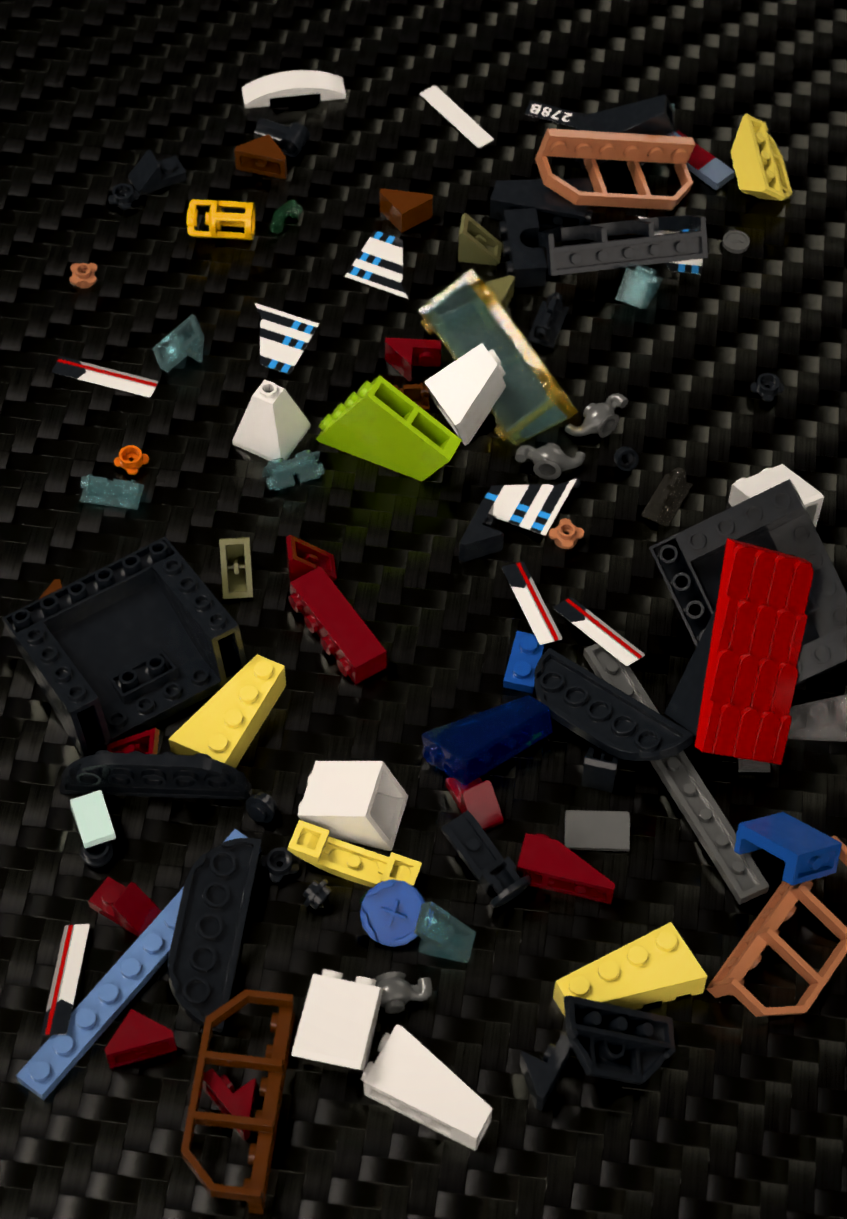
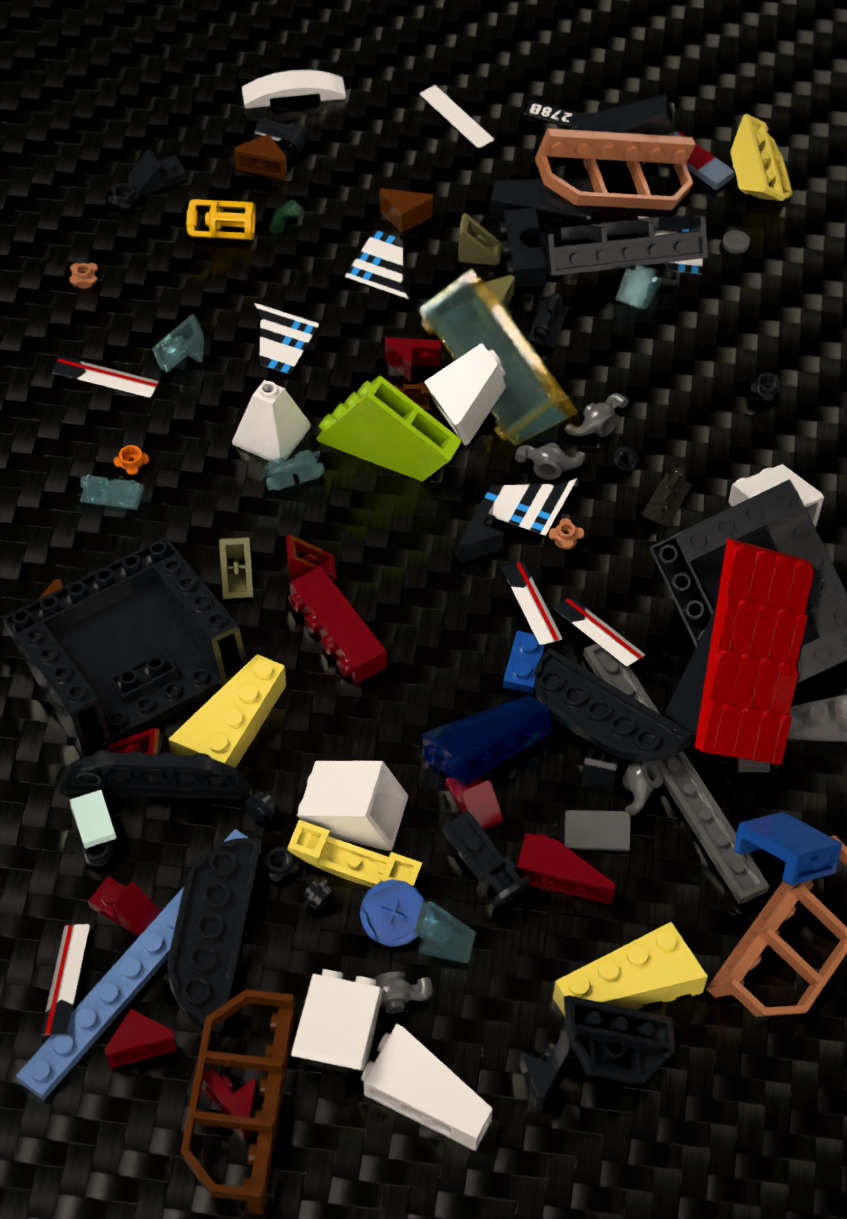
none -> dark grey piece [622,760,663,817]

